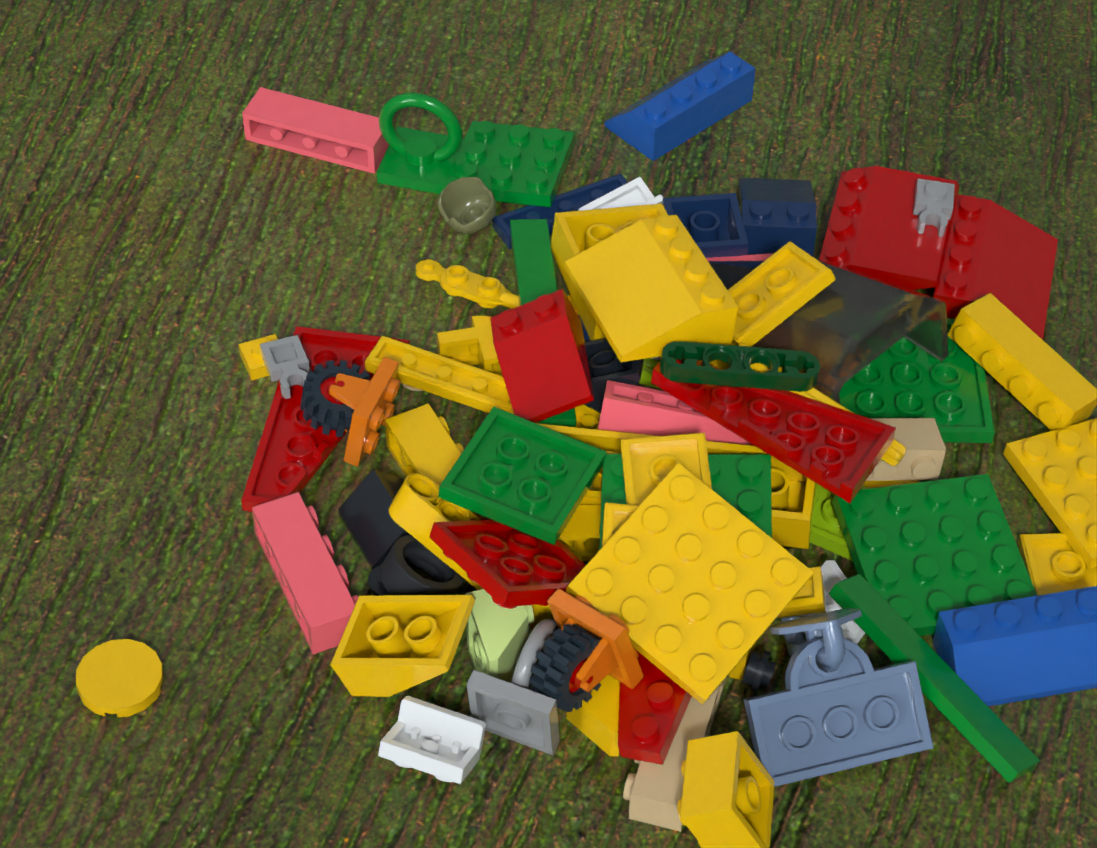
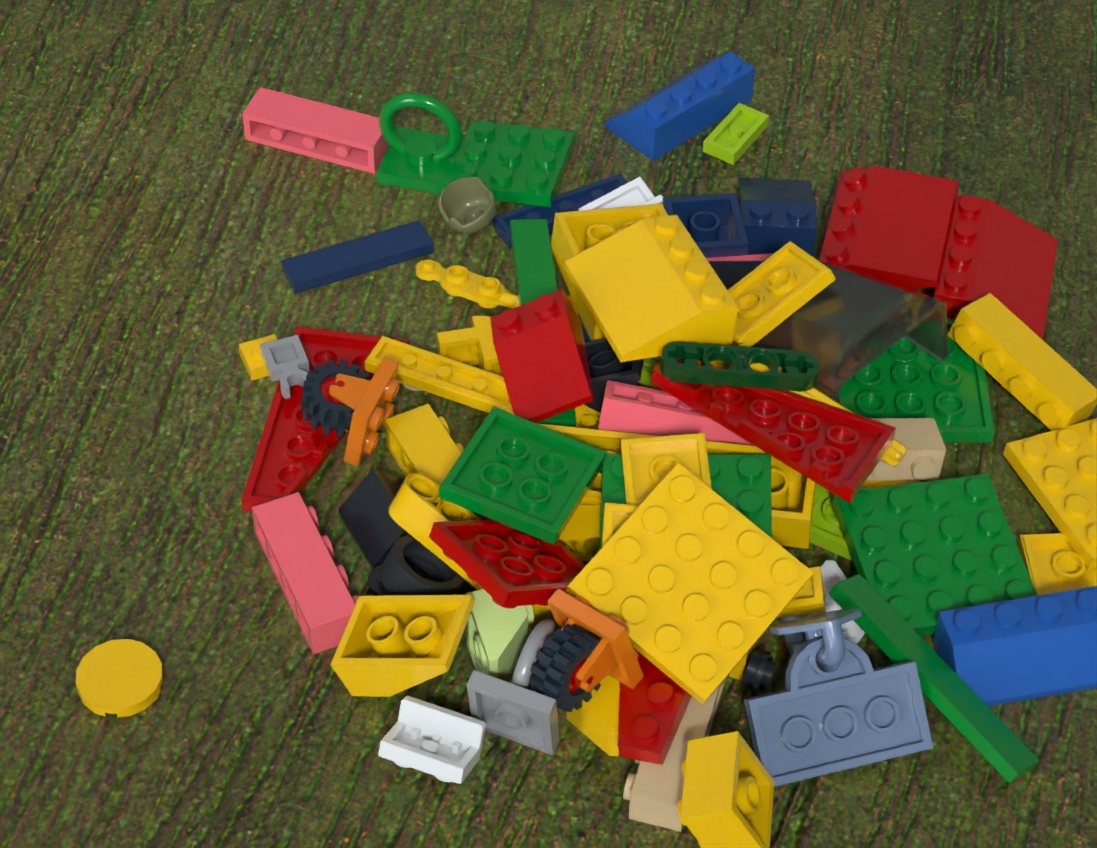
light grey plate [913,179,955,237] -> none
none -> dark blue tile [281,220,434,294]
none -> lime plate [702,103,769,165]

